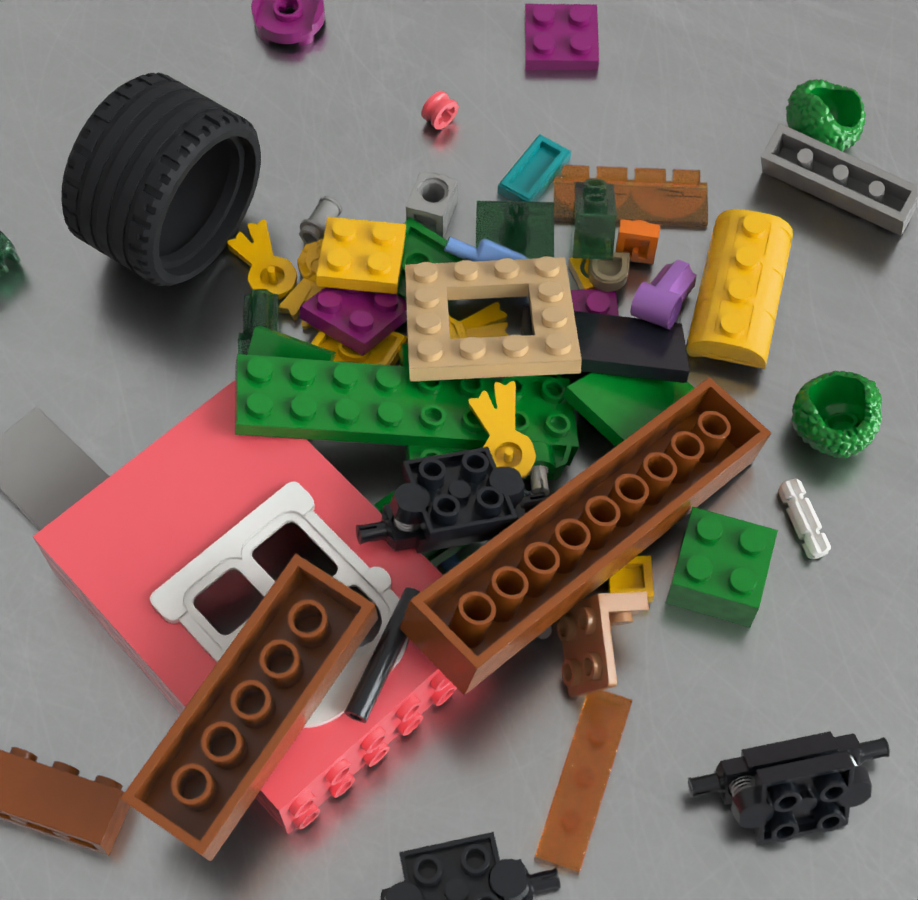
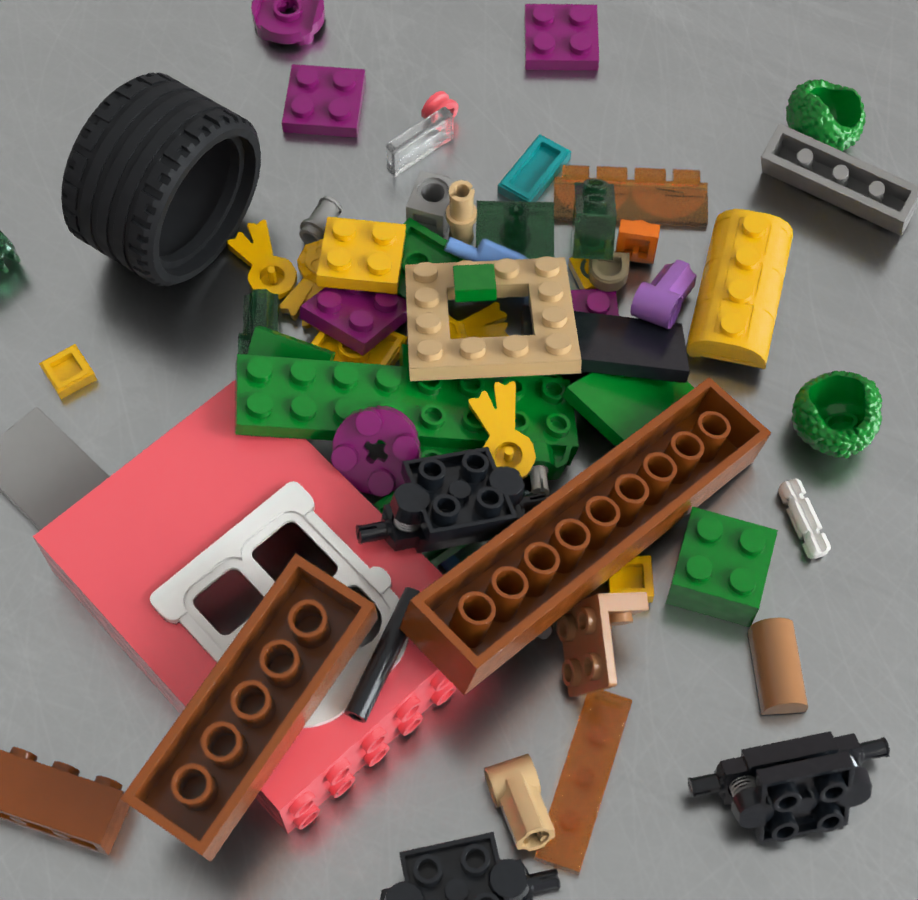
none -> yellow tile [39,344,97,400]
none -> magenta plate [282,64,366,138]
none -> magenta plate [331,406,421,496]
none -> clear tile [386,107,454,177]
none -> tan pin [446,180,477,244]
none -> green tile [453,264,497,302]
none -> tan piece [484,754,555,852]
none -> medium nougat brick [748,618,808,715]

